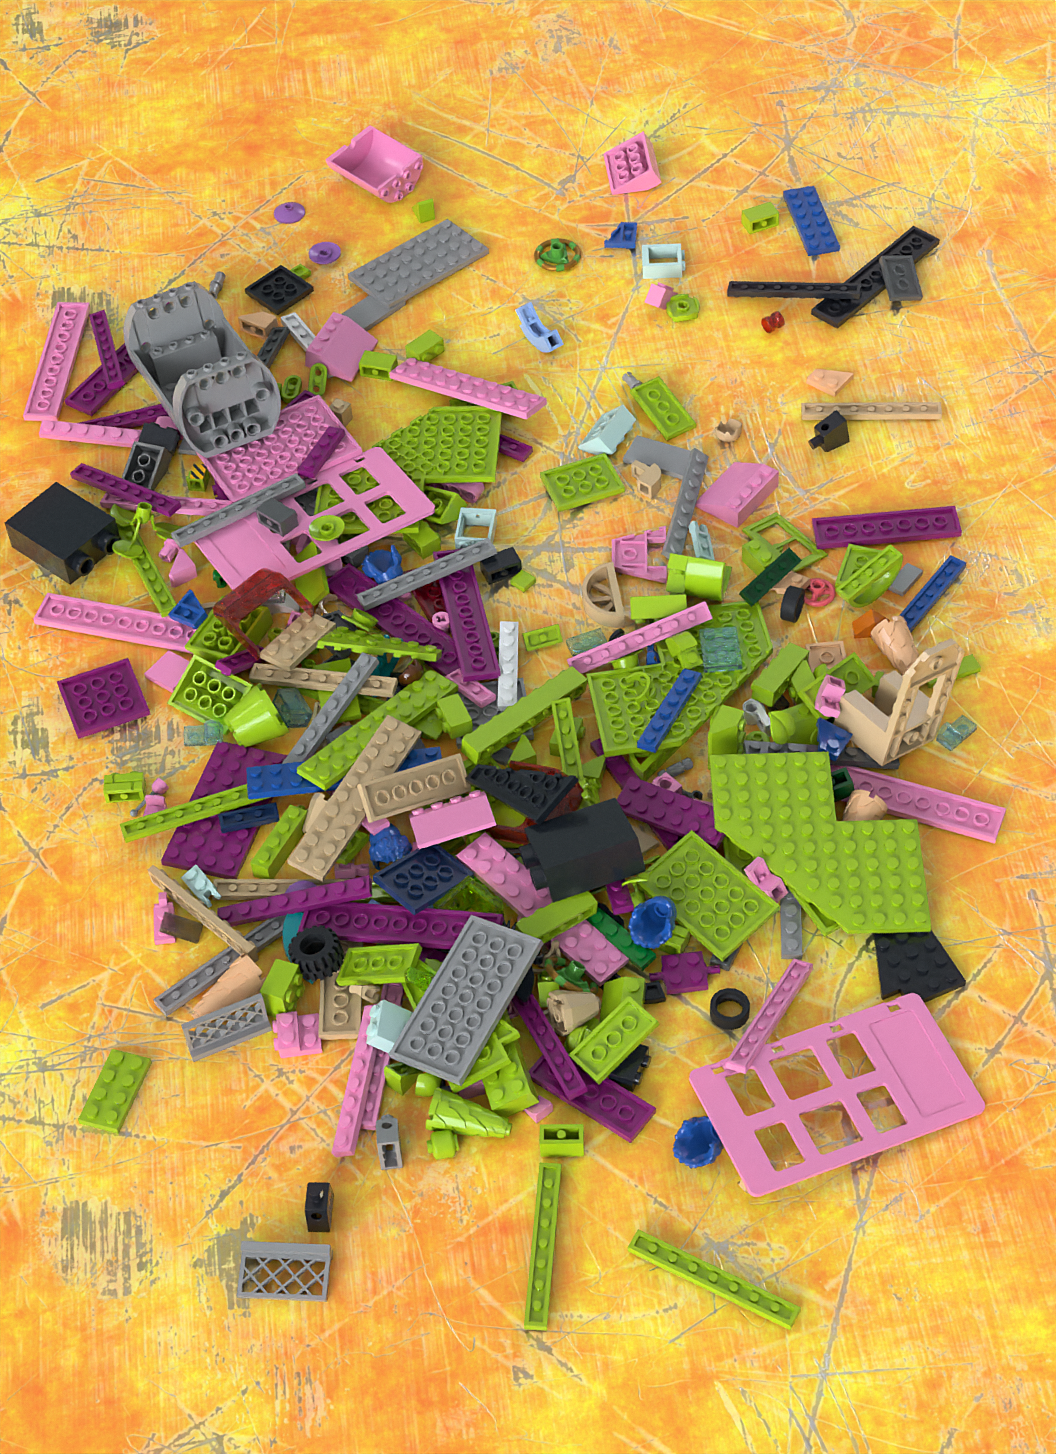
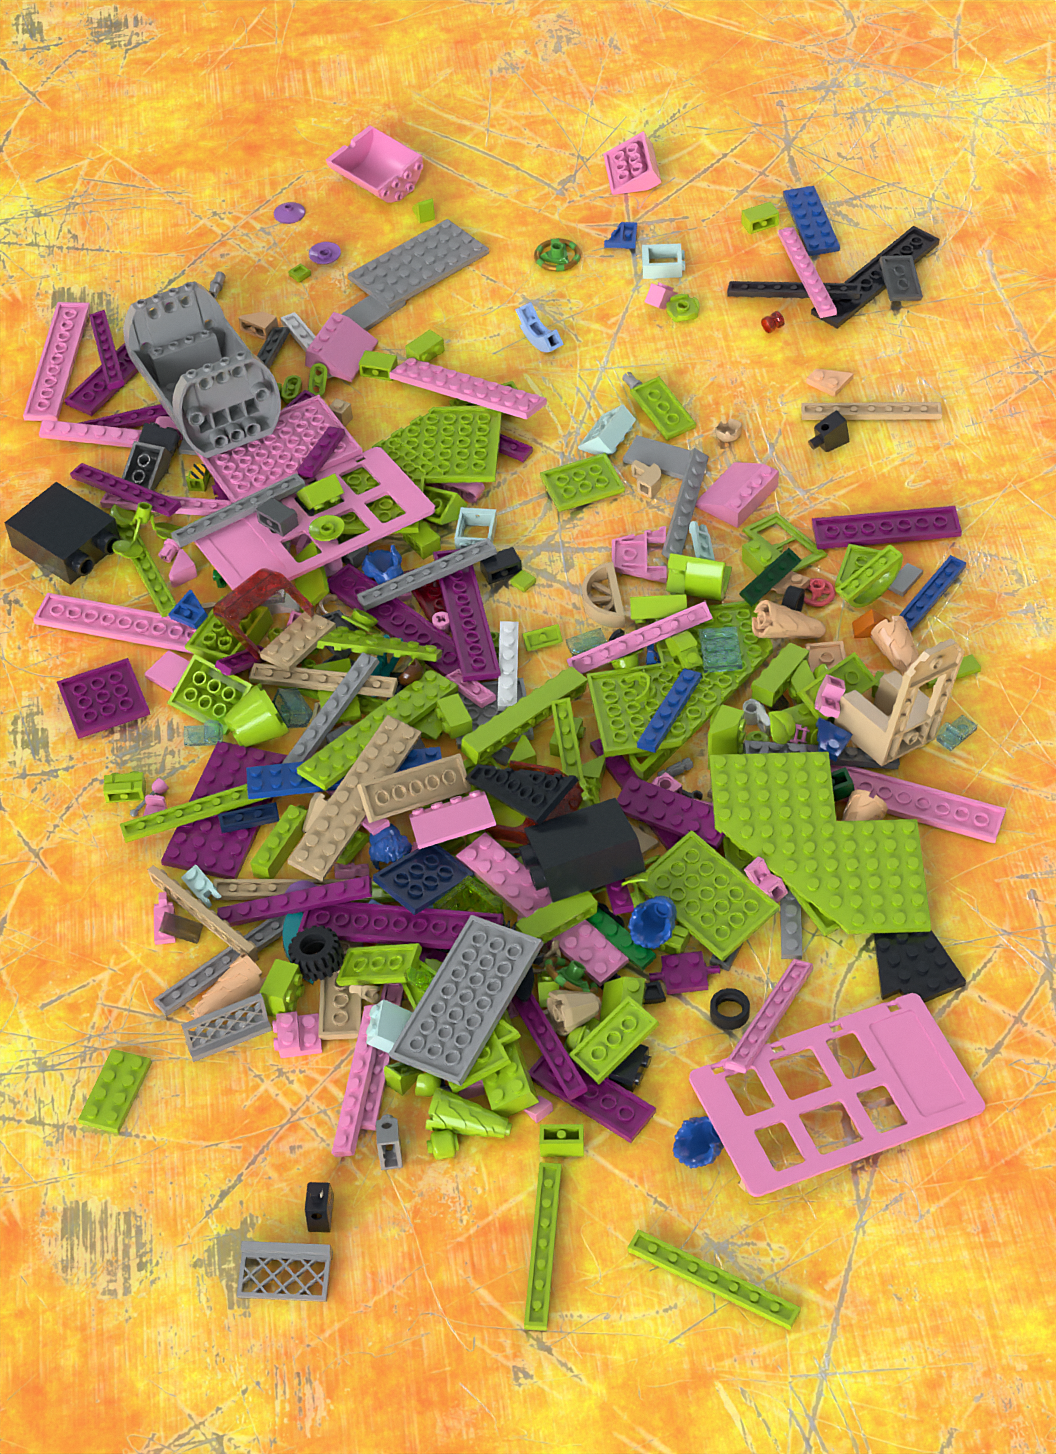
black plate [245,265,314,316] -> none
none -> lime slope [296,473,344,510]
none -> light nougat cone [752,600,826,640]
none -> bright pink plate [778,227,837,318]
none -> bright pink piece [788,724,810,744]

